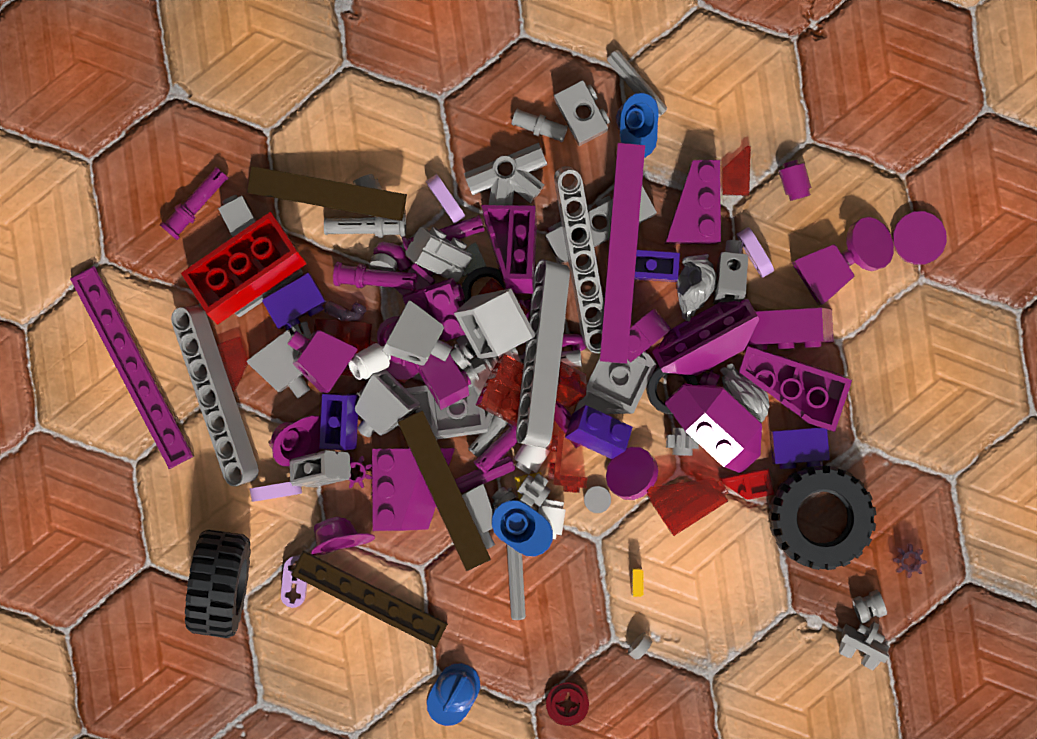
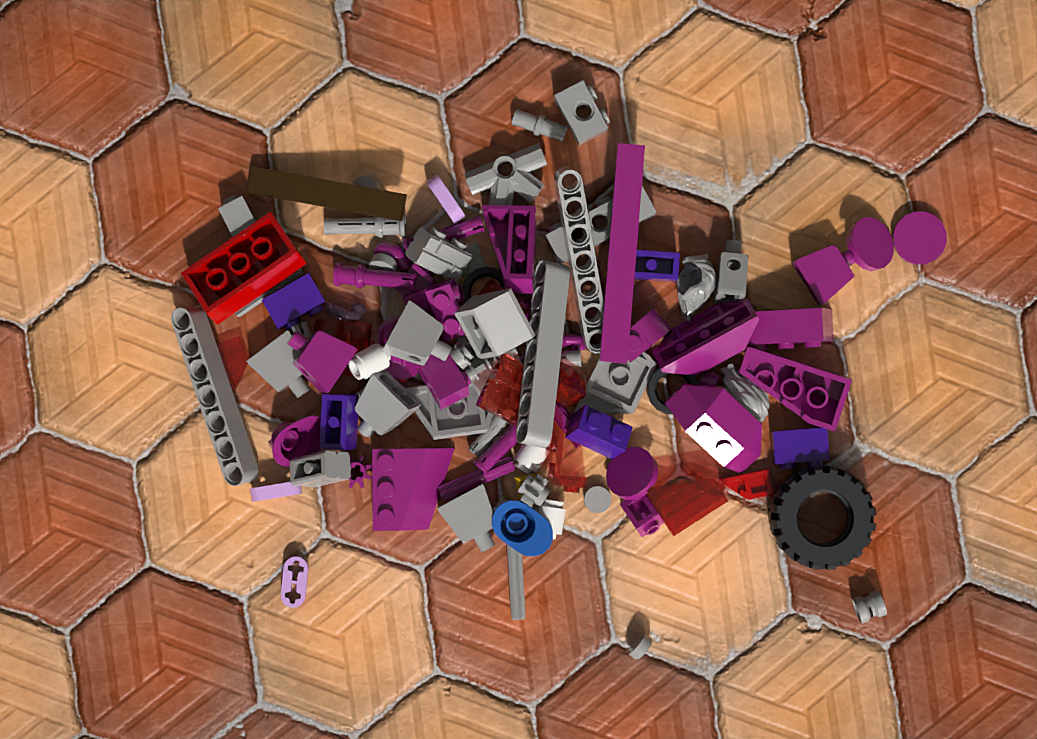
magenta tile [70,266,194,469] -> none
magenta pin [159,167,228,240] -> none
black tyre [185,529,251,638] -> none
dark brown tile [291,550,448,648] -> none
magenta piece [311,517,375,556] -> none
dark brown tile [397,411,491,571] -> none
blue piece [427,663,480,726] -> none
light grey plate [492,487,517,507] -> none
dark red gear [546,682,589,726] -> none
light grey axle [607,50,667,117] -> none
blue piece [616,93,659,158] -> none
yellow tile [631,568,644,597] -> none
magenta wedge [664,160,721,244] -> none
light grey gear [666,428,699,456] -> none
clear red tile [722,146,751,197] -> none
lavender beam [736,227,774,278] -> none
magenta brick [779,160,812,201] -> none
light grey hips [839,622,889,670] -> none
gear [891,544,927,578] -> none
none -> magenta bracket [620,494,664,537]

